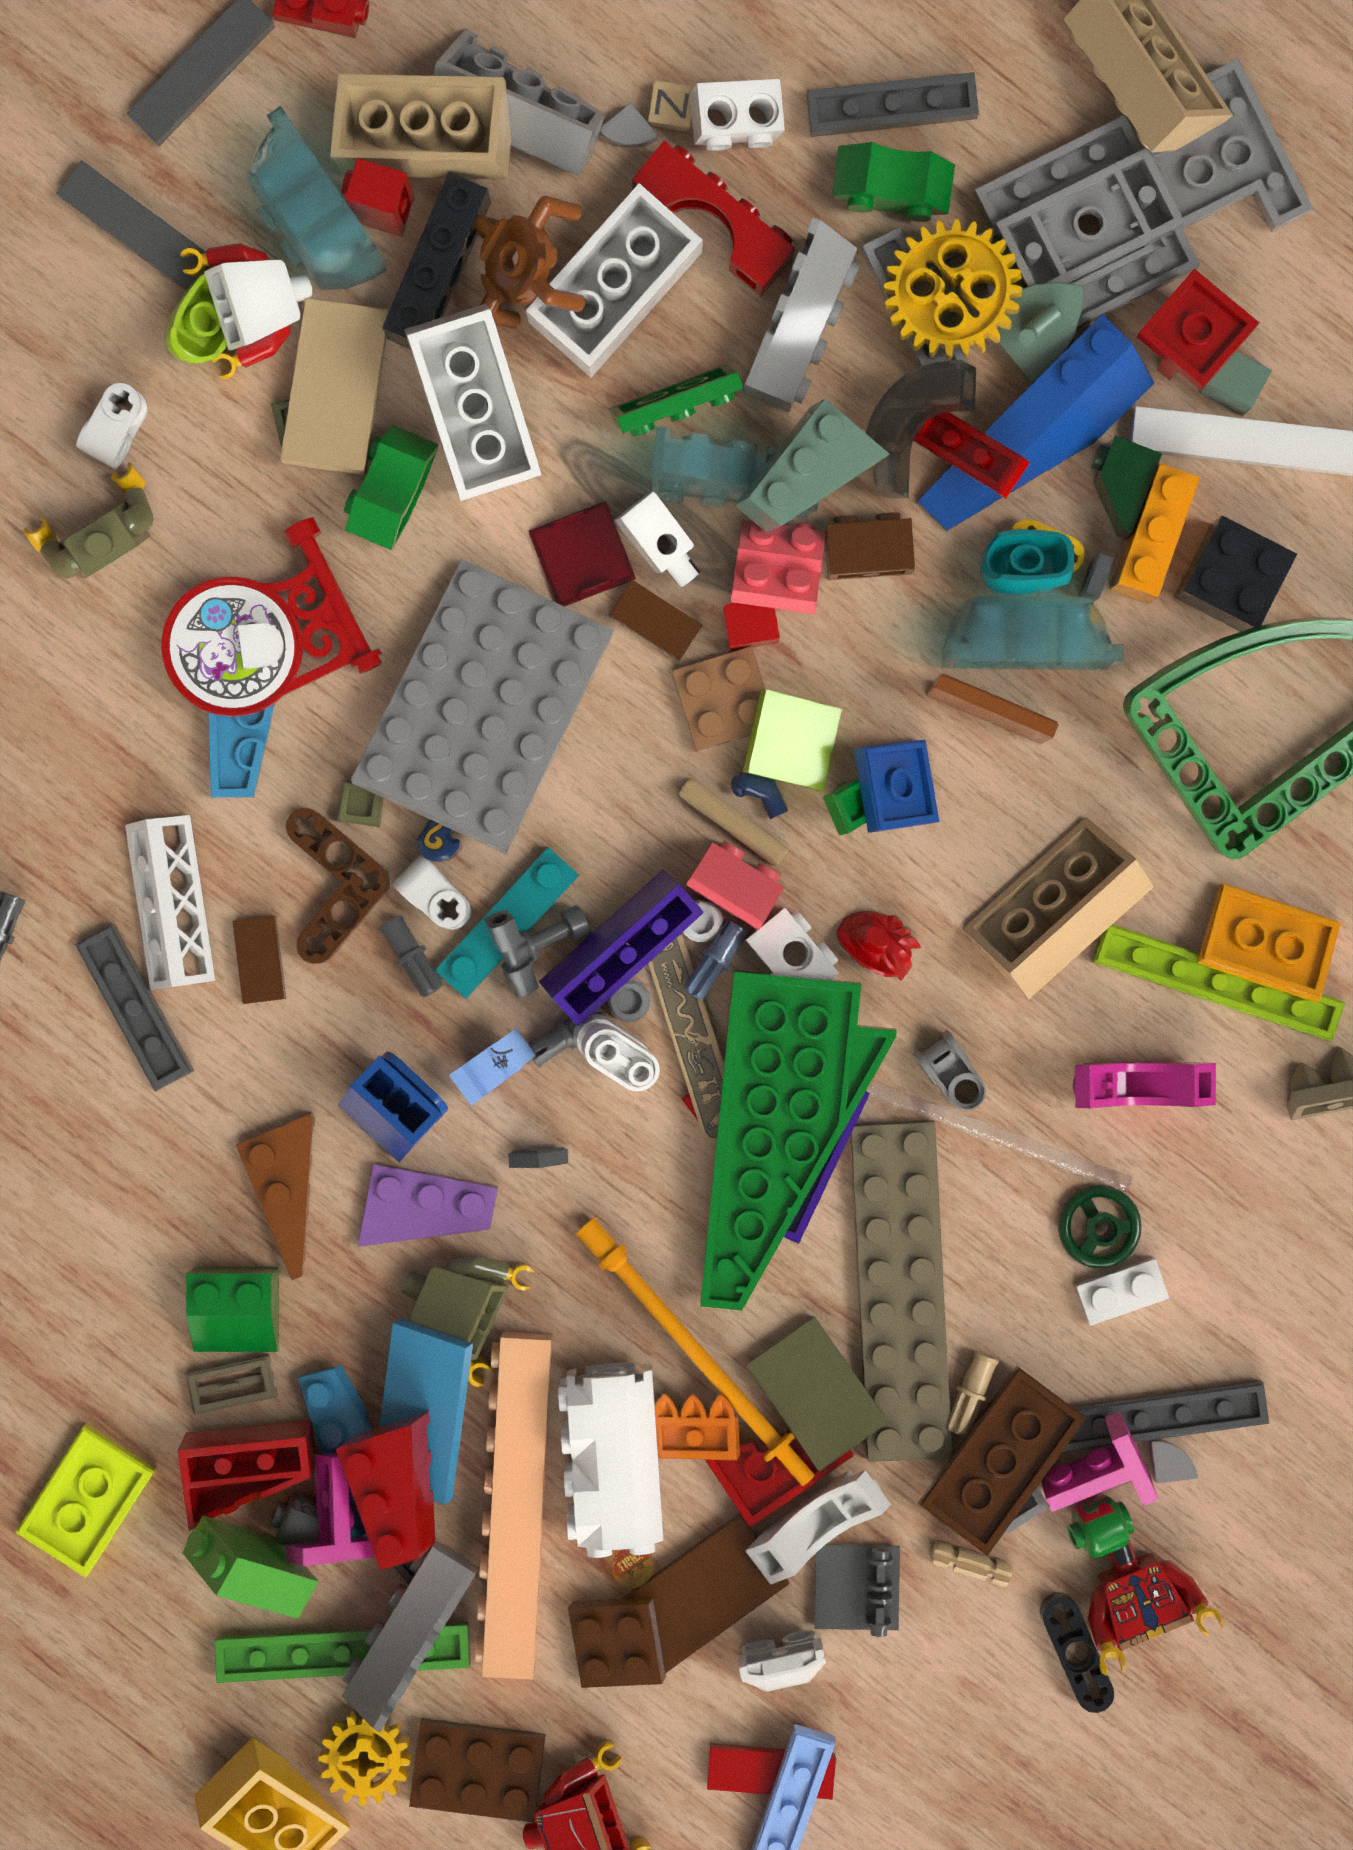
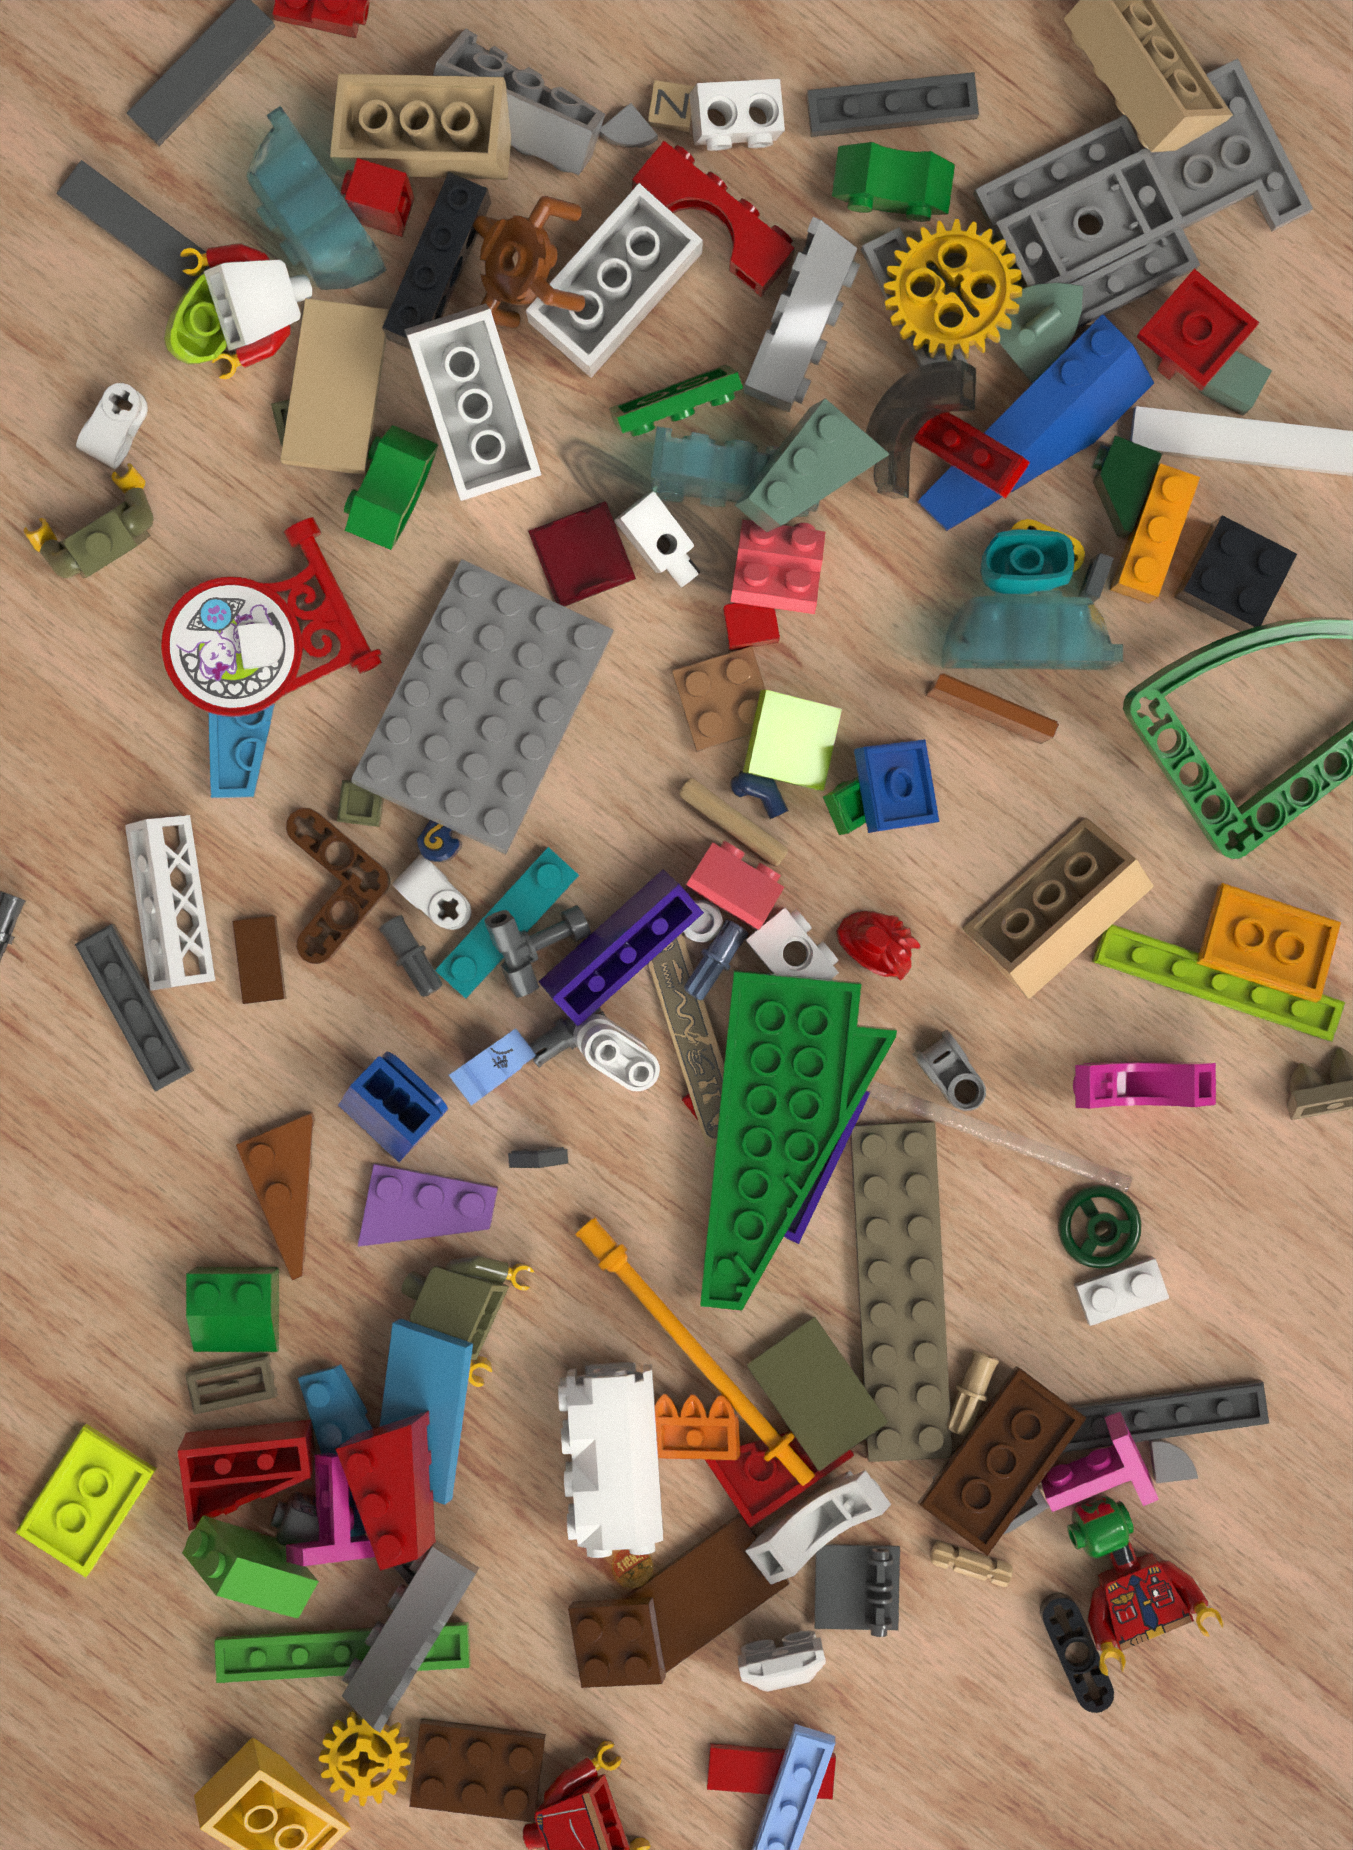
light nougat brick [475,1331,553,1680] -> none
light grey tile [608,980,650,1022] -> none
reddish brown tile [609,580,702,662] -> none
reddish brown brick [825,512,915,581] -> none

